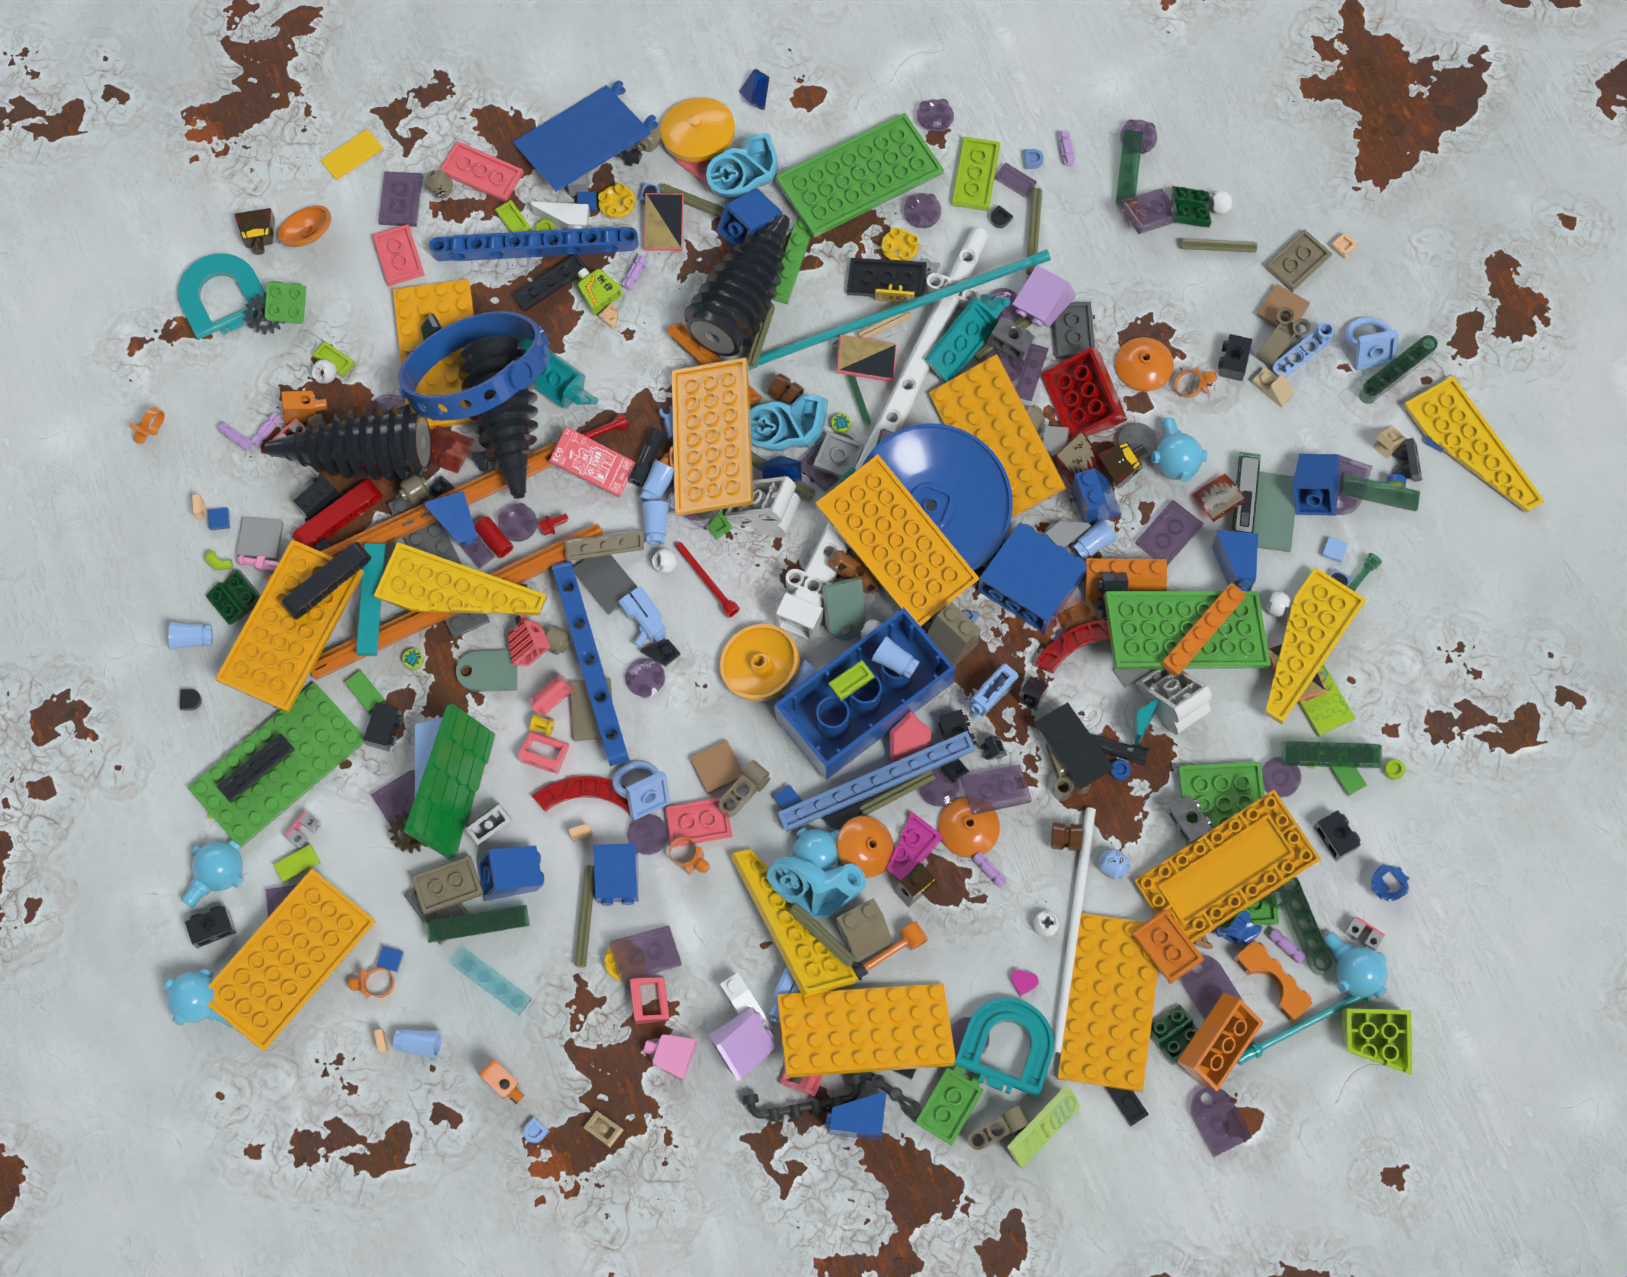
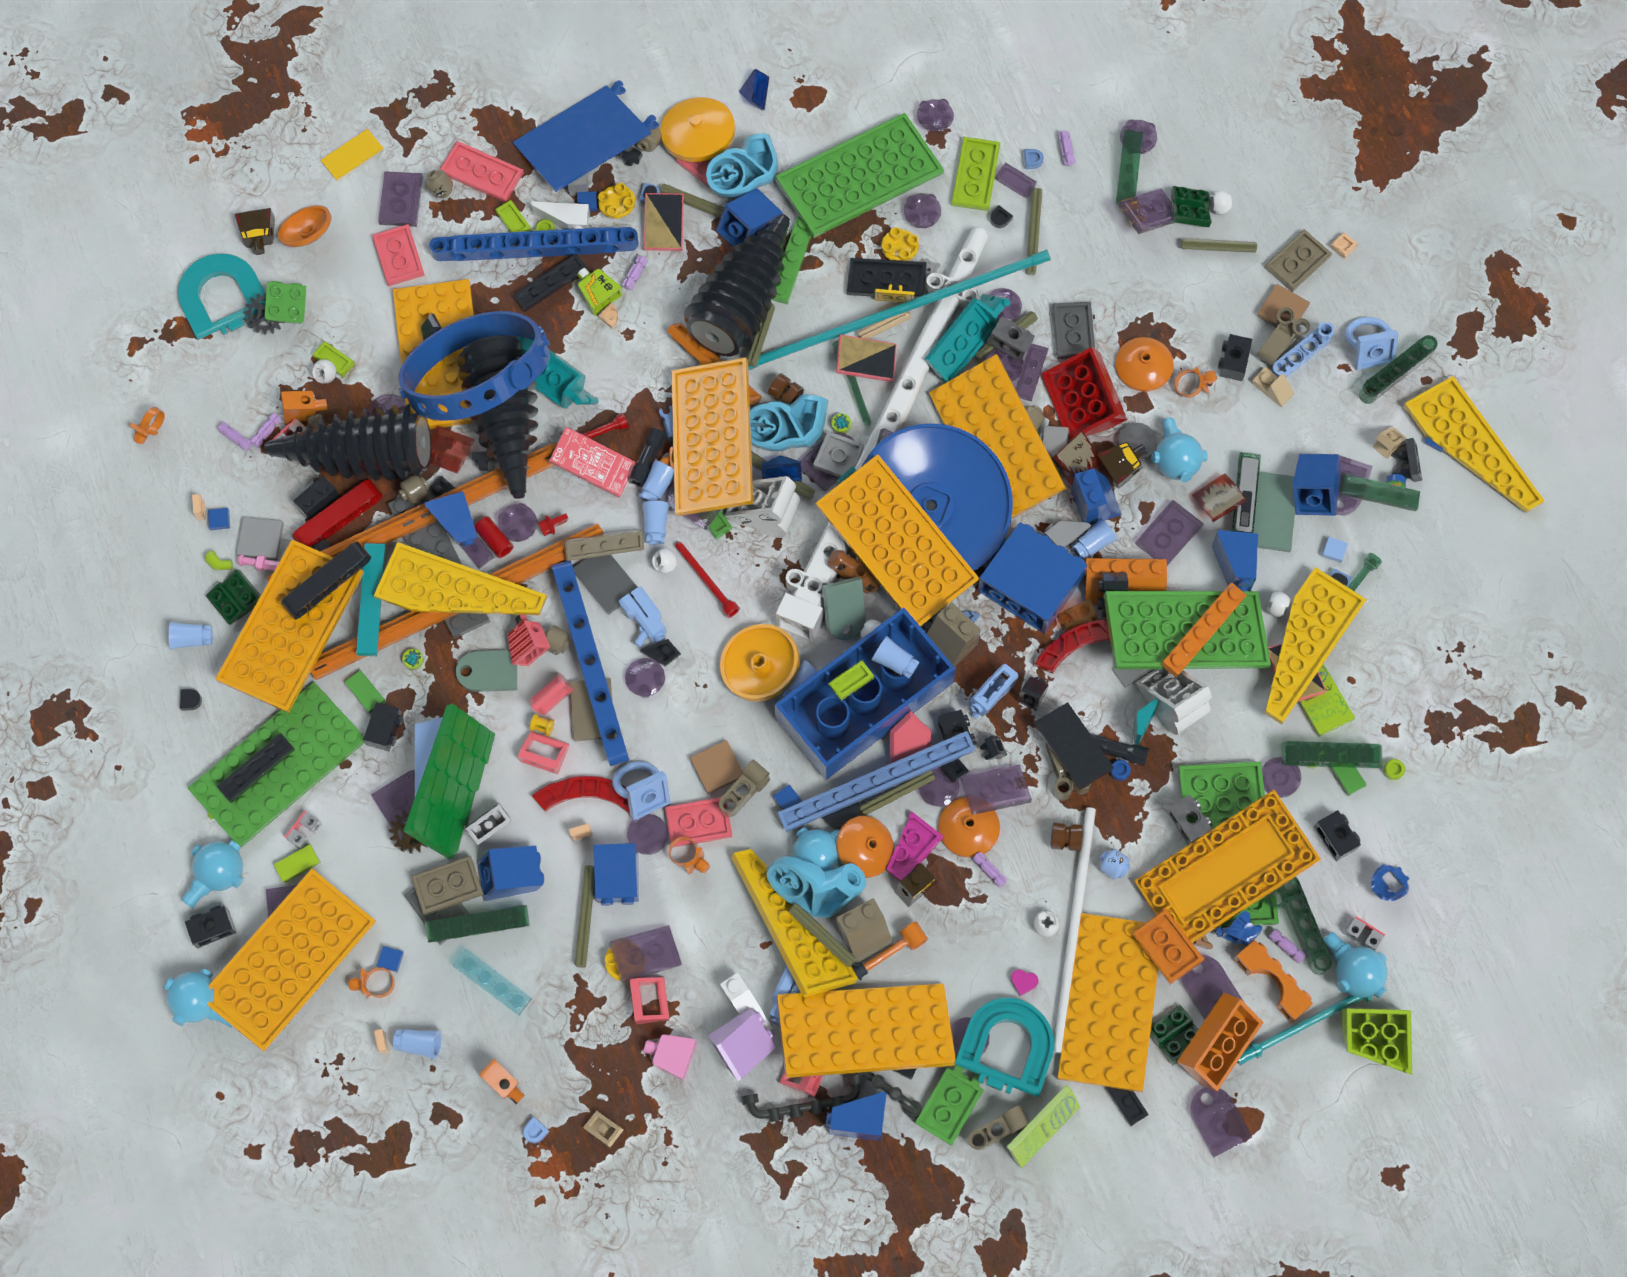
lavender slope [1012,265,1076,328] -> none

